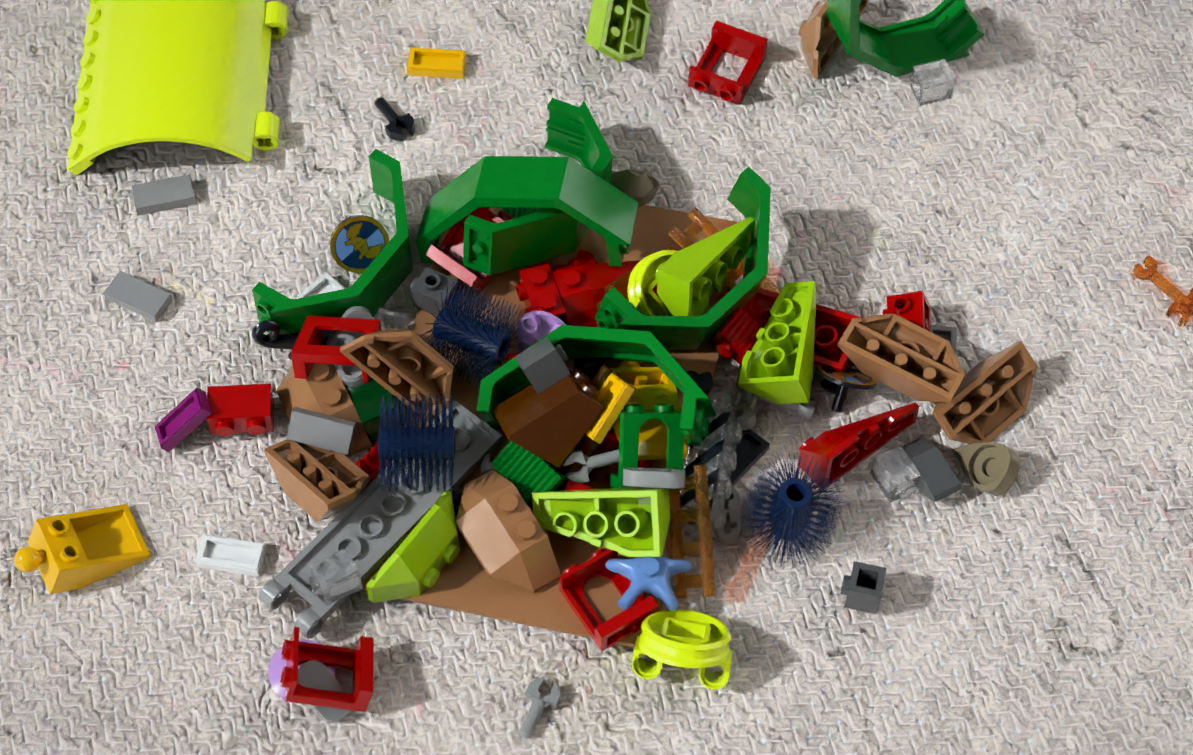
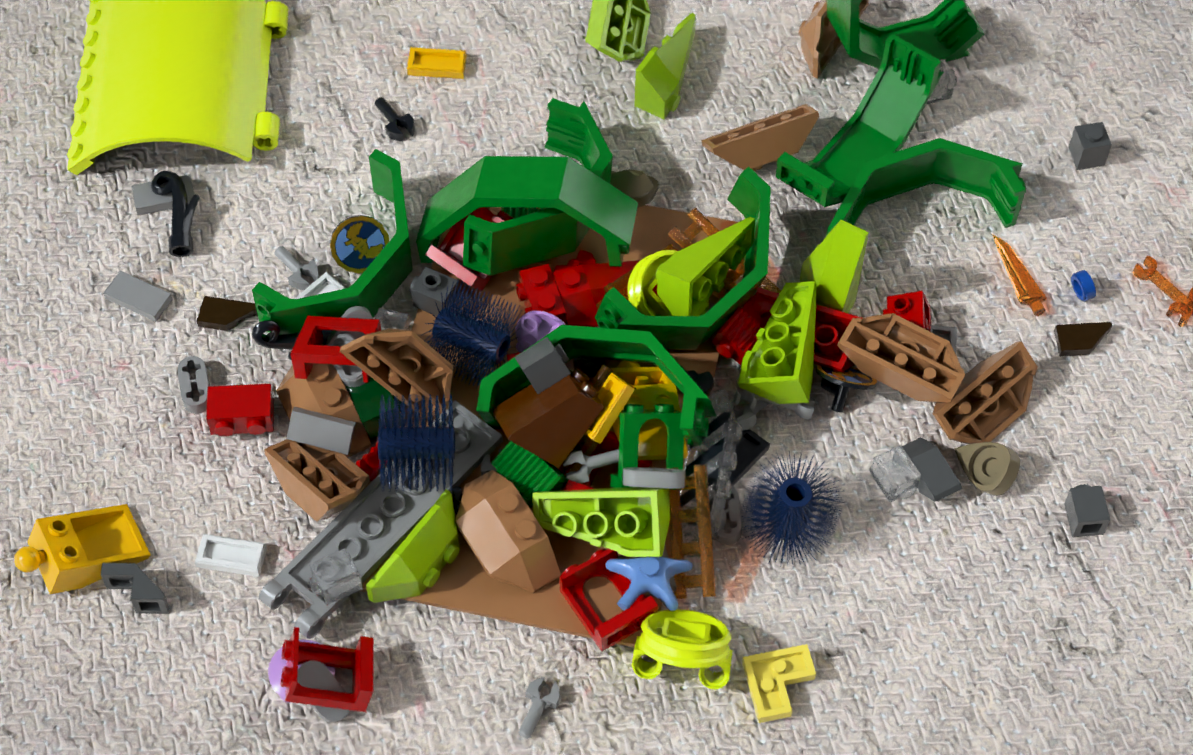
magenta tile [155,388,212,452] -> none
red panel [688,20,768,105] -> none
red wedge [798,403,920,491] -> none
dark grey brick [840,561,887,614] -> none
none -> dark grey slope [101,563,169,614]
none -> black plant [151,171,200,257]
none -> light grey beam [178,356,209,414]
none -> dark brown tile [196,296,257,331]
none -> light grey bar [275,246,319,290]
none -> lime wedge [635,12,696,120]
none -> medium nougat wedge [701,104,819,171]
none -> light yellow plate [742,644,816,723]
none -> green panel [776,33,943,207]
none -> lime wedge [800,220,869,313]
none -> green panel [827,138,1026,234]
none -> clear orange bar [992,234,1047,316]
none -> dark brown tile [1054,322,1112,356]
none -> dark grey brick [1064,484,1110,537]
none -> dark grey brick [1068,122,1112,170]
none -> blue tile [1071,270,1096,302]

